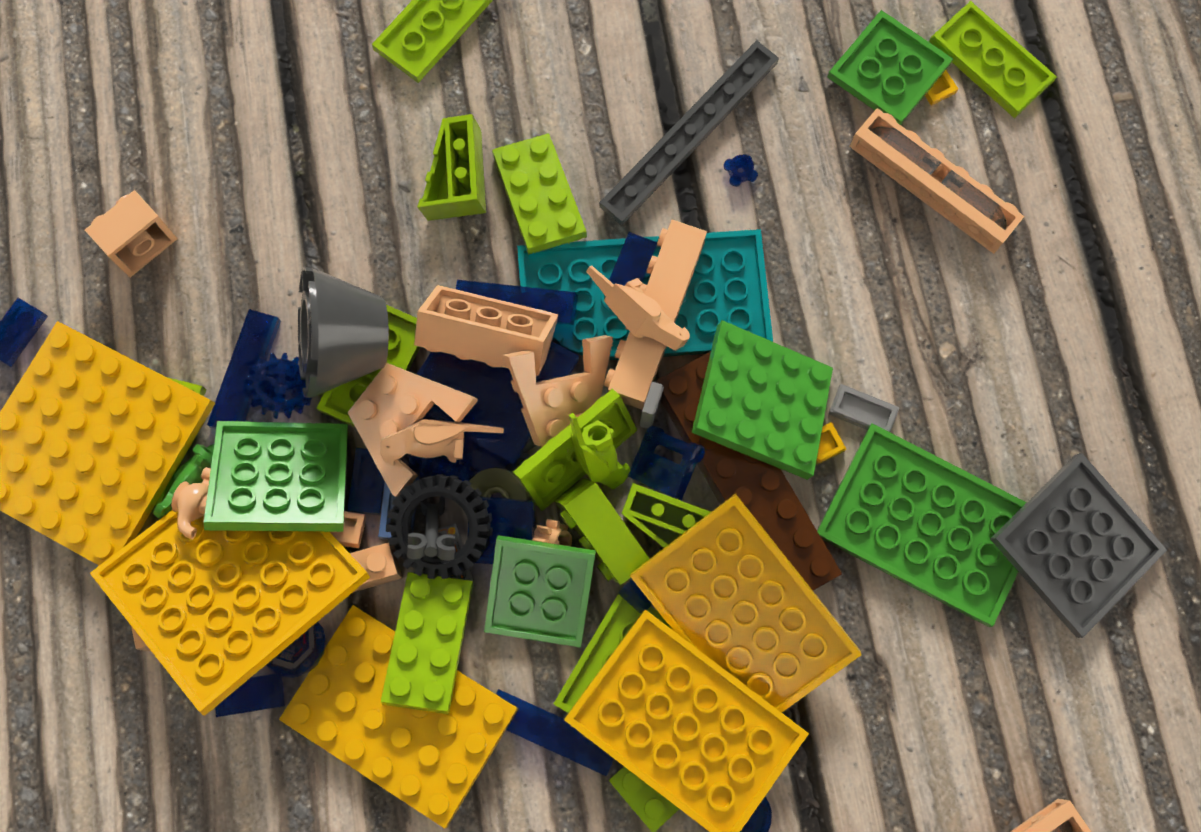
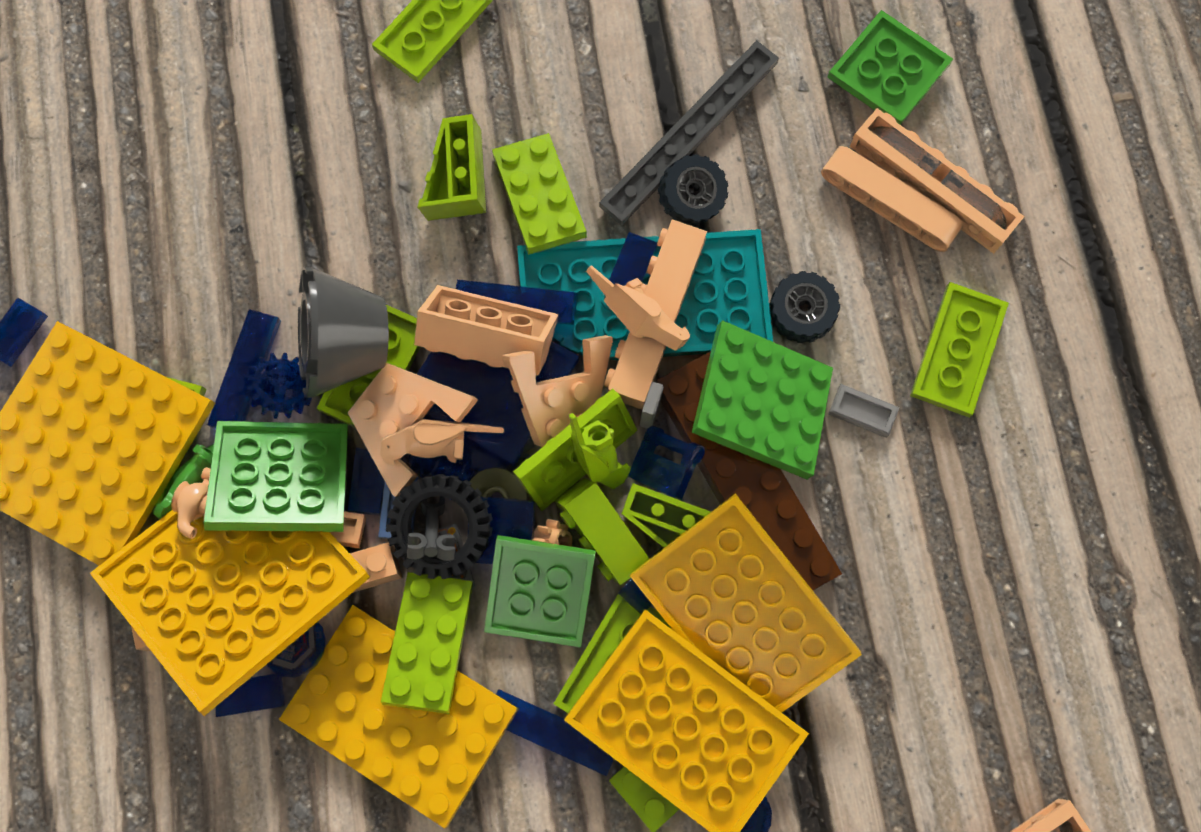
light nougat brick [85,190,177,278] -> none
clear blue plate [724,154,758,187] -> none
yellow tile [816,422,847,465] -> none
bright green plate [817,423,1027,627] -> none
yellow tile [925,70,958,106] -> none
lime tile [929,1,1057,119] -> none
dark grey plate [990,453,1167,638] -> none
none -> black wheel [658,154,729,225]
none -> black wheel [769,271,840,343]
none -> light nougat beam [821,146,963,252]
none -> lime plate [910,282,1009,418]

